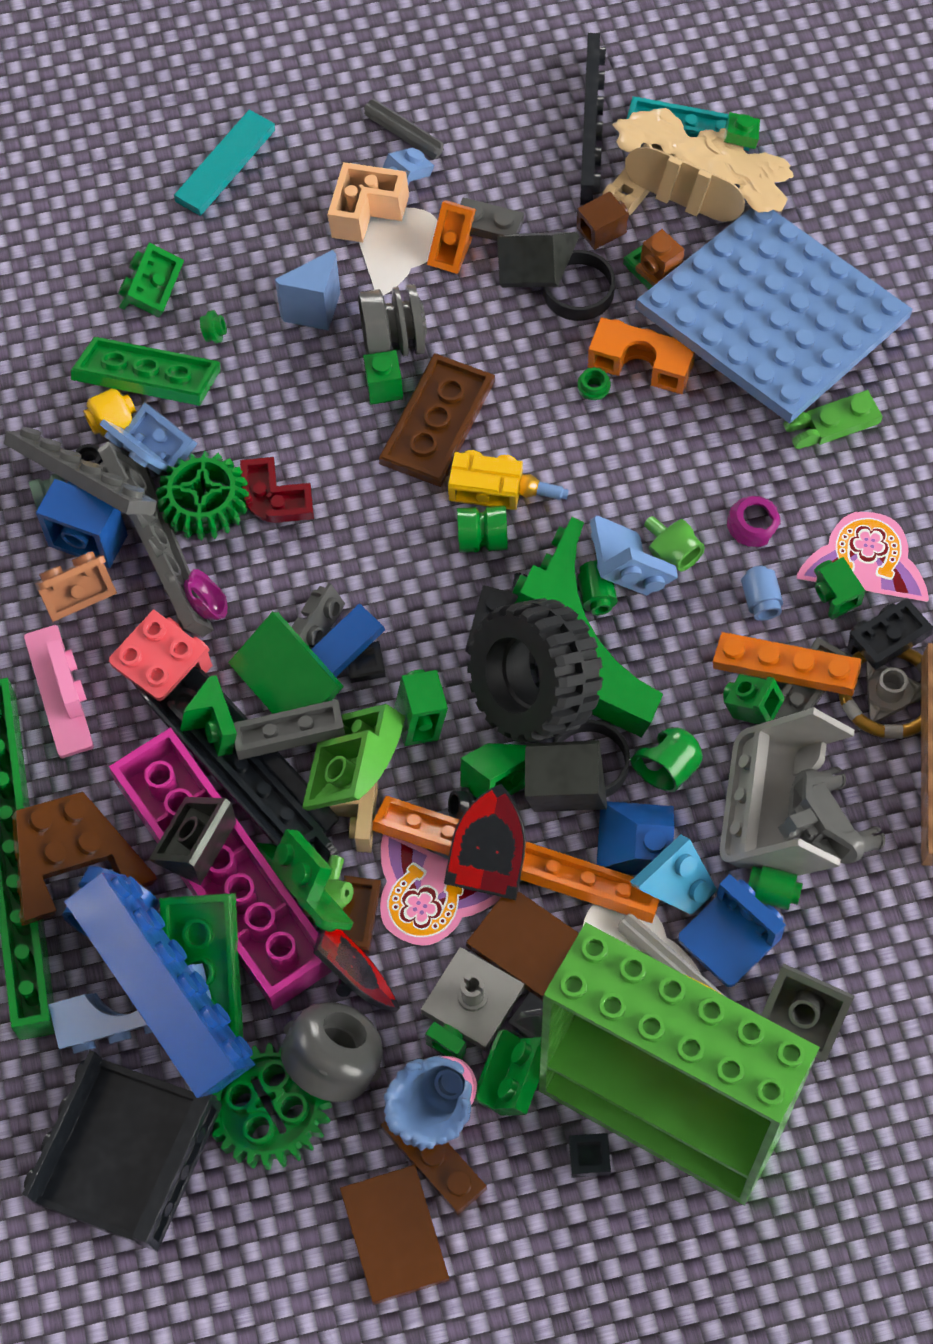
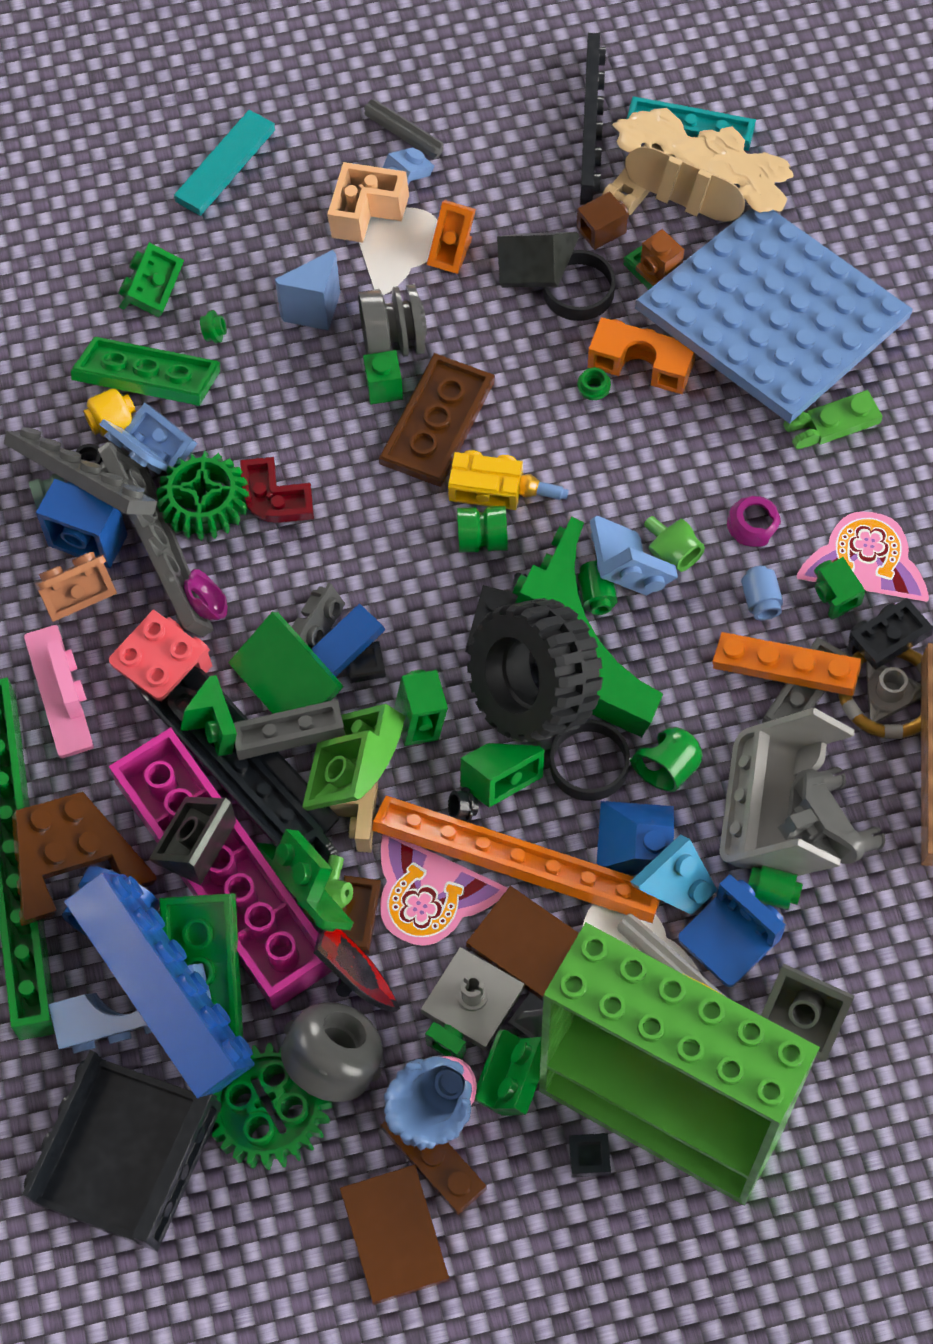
shield [444,784,526,900] -> none
dark grey plate [460,197,524,241] -> none
pearl dark grey slope [525,740,607,812] -> none
green brick [723,674,785,724] -> none
green plate [724,112,760,149] -> none

